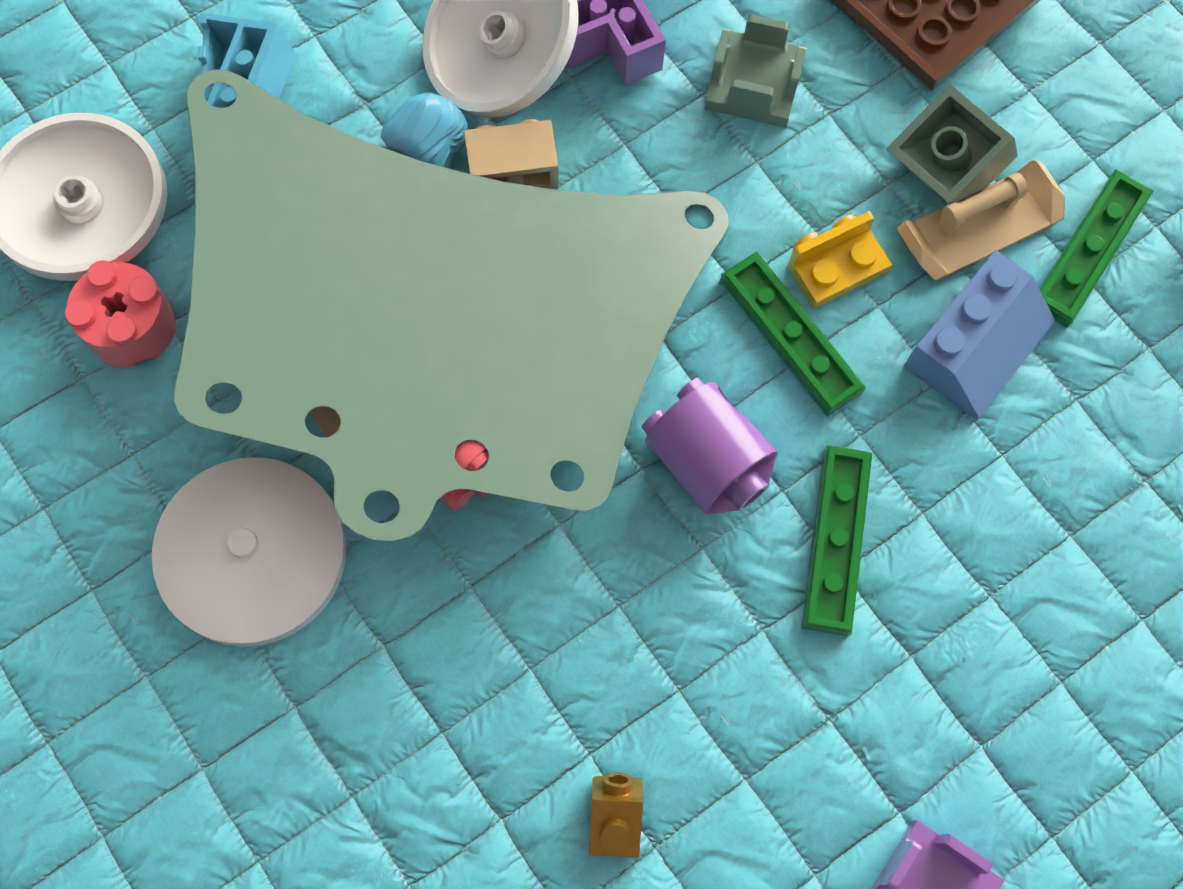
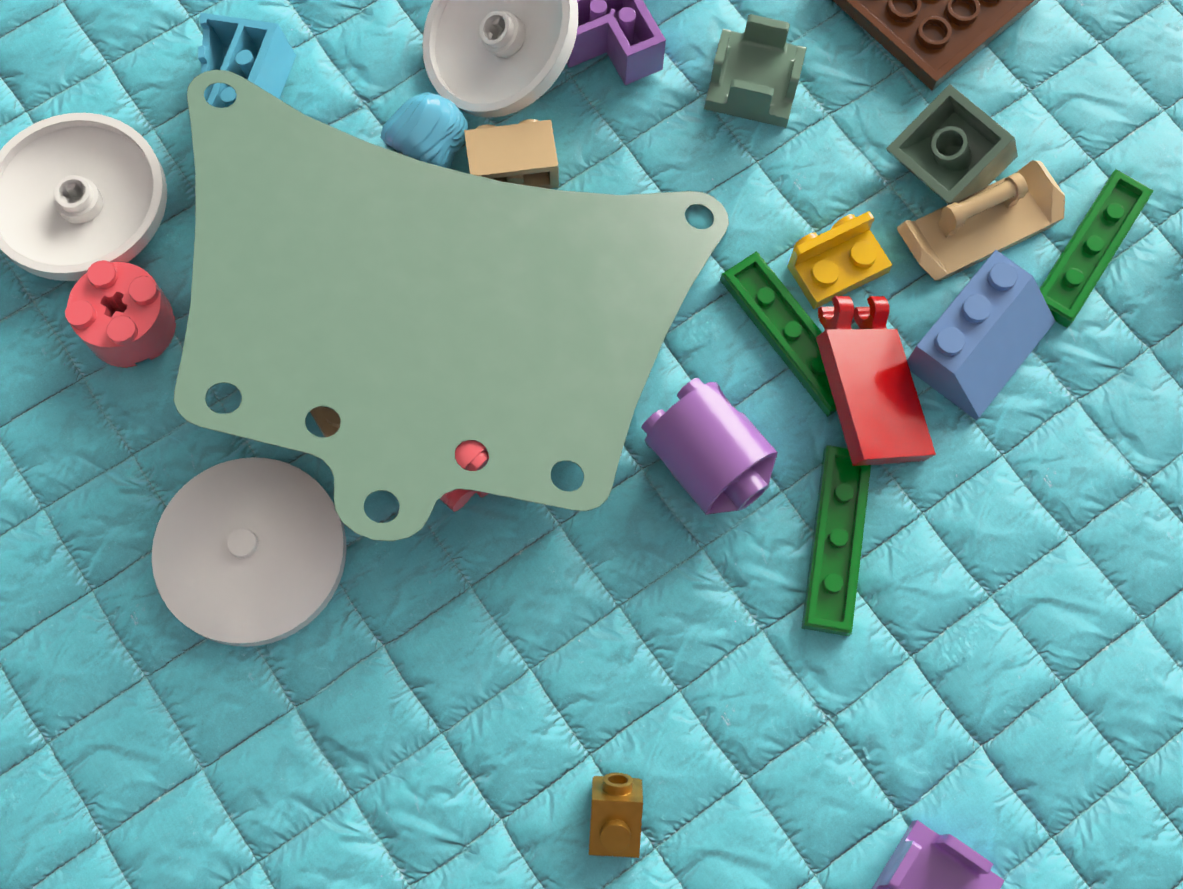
none -> tile [816,296,936,466]

